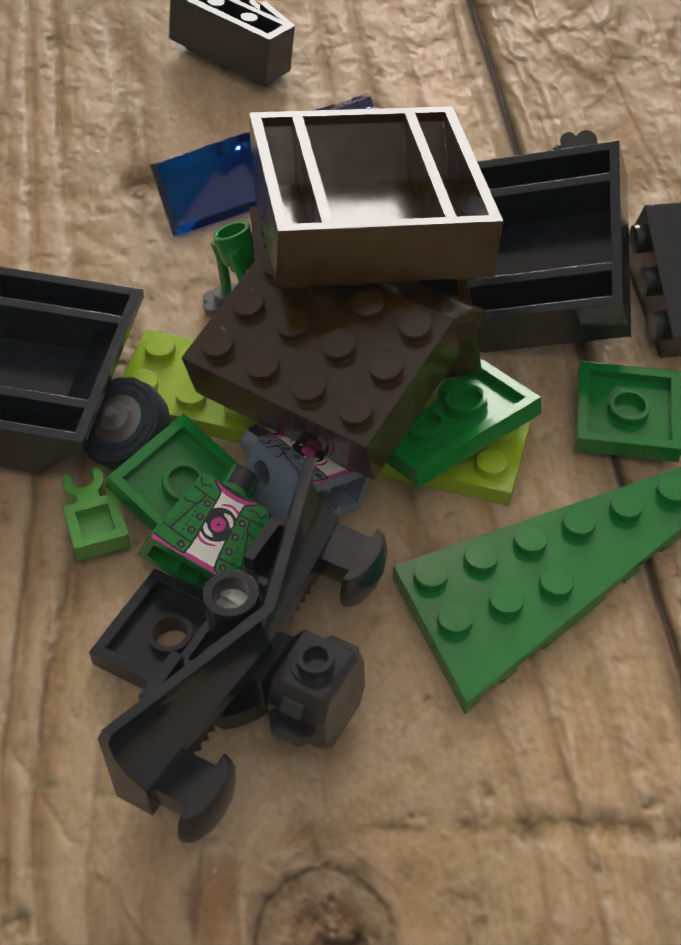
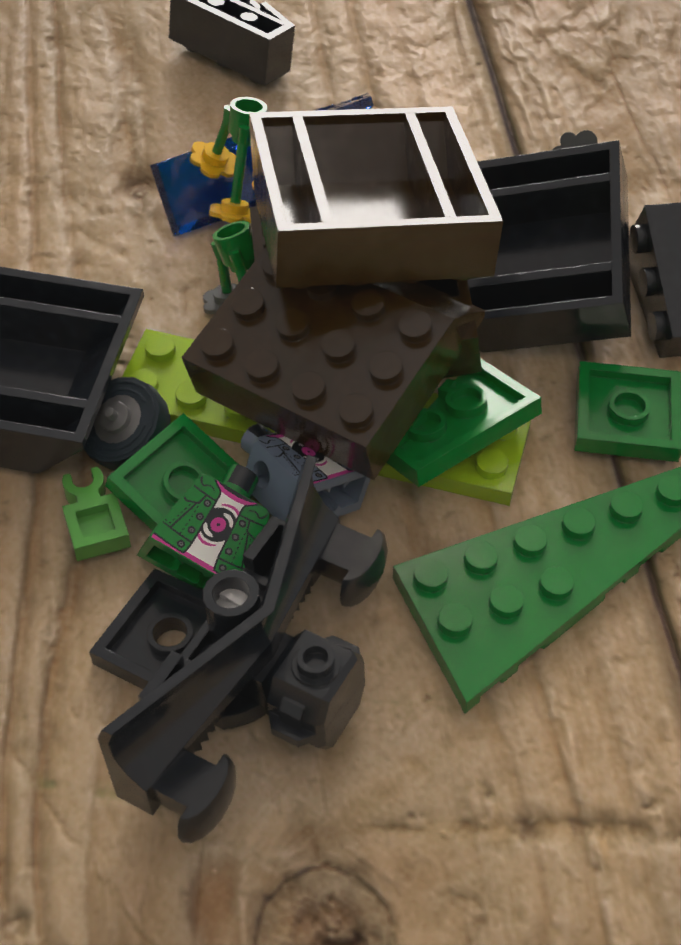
none -> plant [189,97,268,223]

